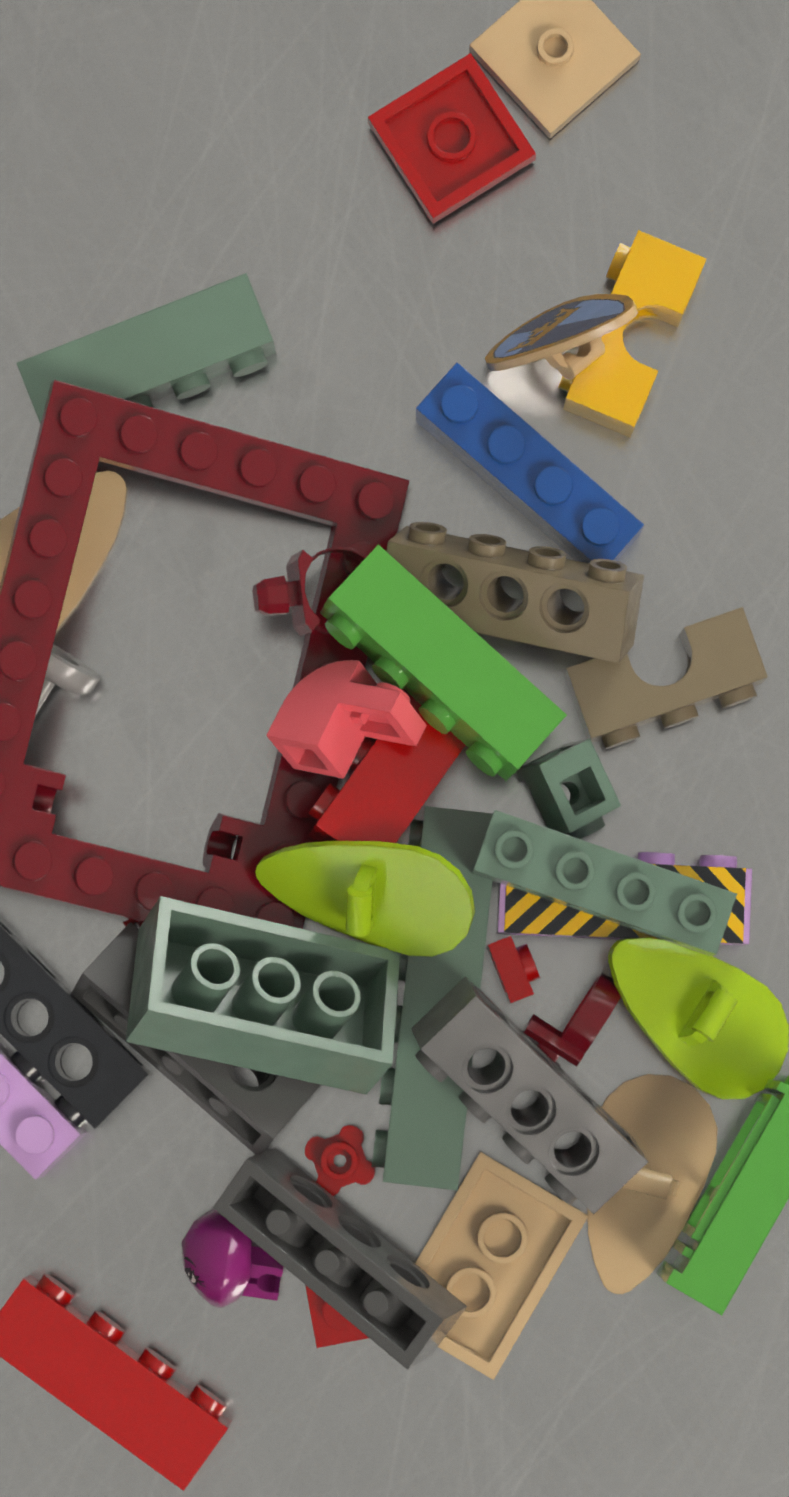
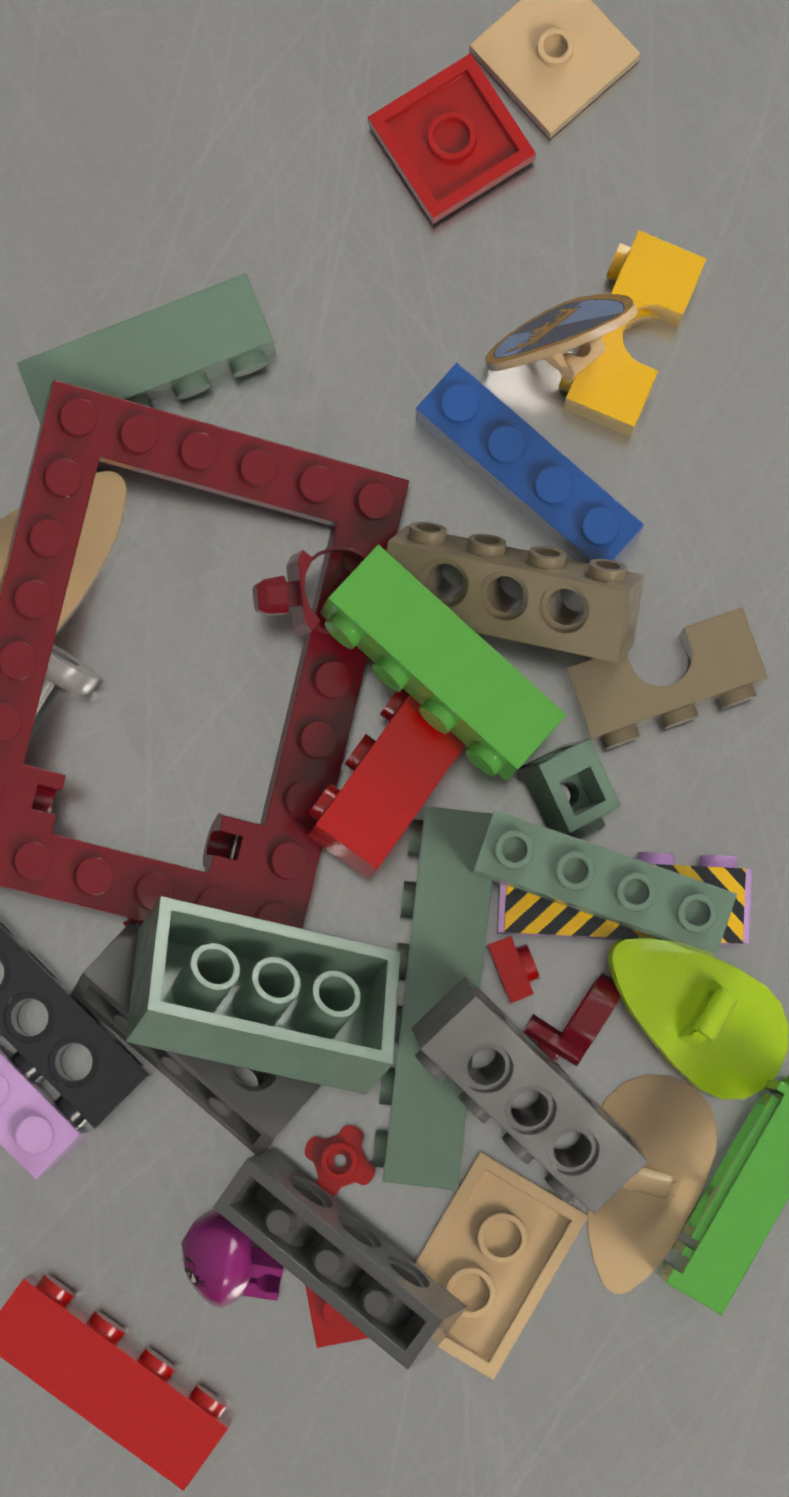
lime shield [255,841,475,957] -> none
coral brick [266,660,427,779] -> none

